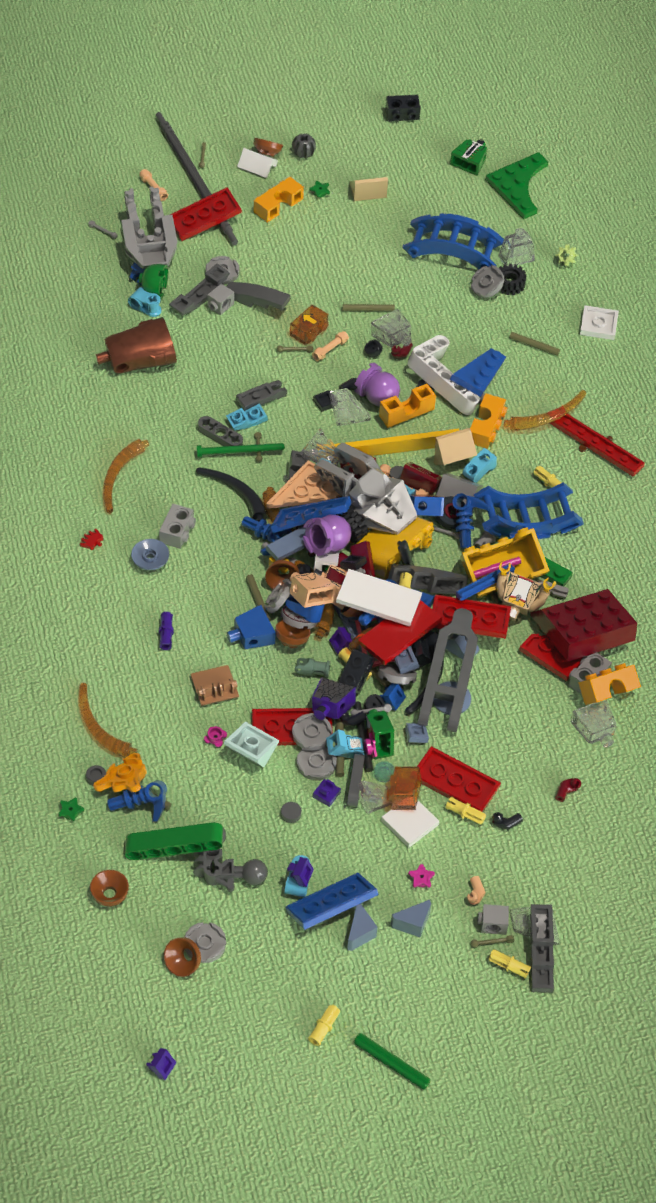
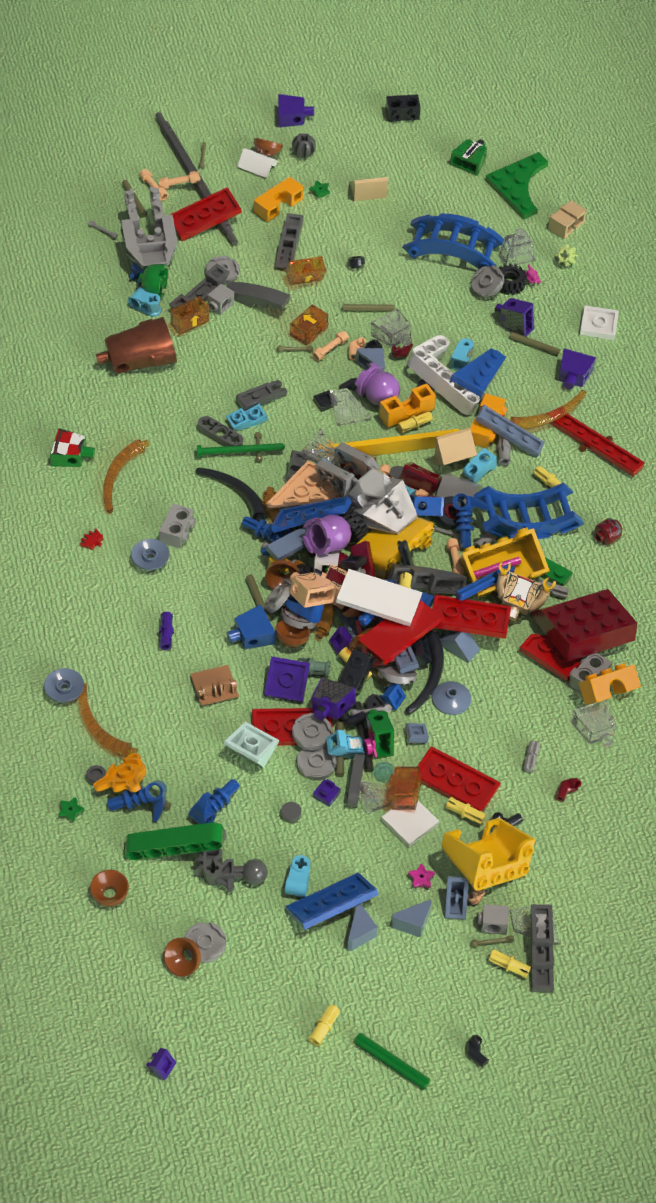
dark pink plate [204,726,227,747] -> none
dark purple tile [287,857,314,887] -> none
dark grey piece [418,608,478,733] -> none
none -> sand blue dish [44,668,84,702]
none -> torso [50,428,95,467]
none -> olive bar [122,180,147,217]
none -> light nougat bar [159,171,200,189]
none -> clear orange brick [170,296,209,335]
none -> blue piece [188,779,240,824]
none -> dark purple tile [264,656,310,702]
none -> dark grey slope [275,213,304,270]
none -> dark purple torso [278,94,314,127]
none -> clear orange brick [285,256,327,286]
none -> black tile [348,256,365,268]
none -> light nougat arm [349,337,366,360]
none -> sand blue slope [356,348,385,372]
none -> light yellow axle [397,412,433,434]
none -> yellow windscreen [441,818,536,891]
none -> sand blue slope [445,876,469,919]
none -> light nougat bar [447,538,466,575]
none -> medium azure leg [450,338,474,371]
none -> black arm [467,1035,489,1068]
none -> sand blue tile [475,405,545,458]
none -> torso [494,298,534,337]
none -> light grey pin [497,434,511,466]
none -> light grey piece [523,740,540,773]
none -> dark pink plate [525,264,541,284]
none -> tan piece [549,200,587,239]
none -> dark purple torso [559,348,596,389]
none -> dark red head [594,518,623,545]

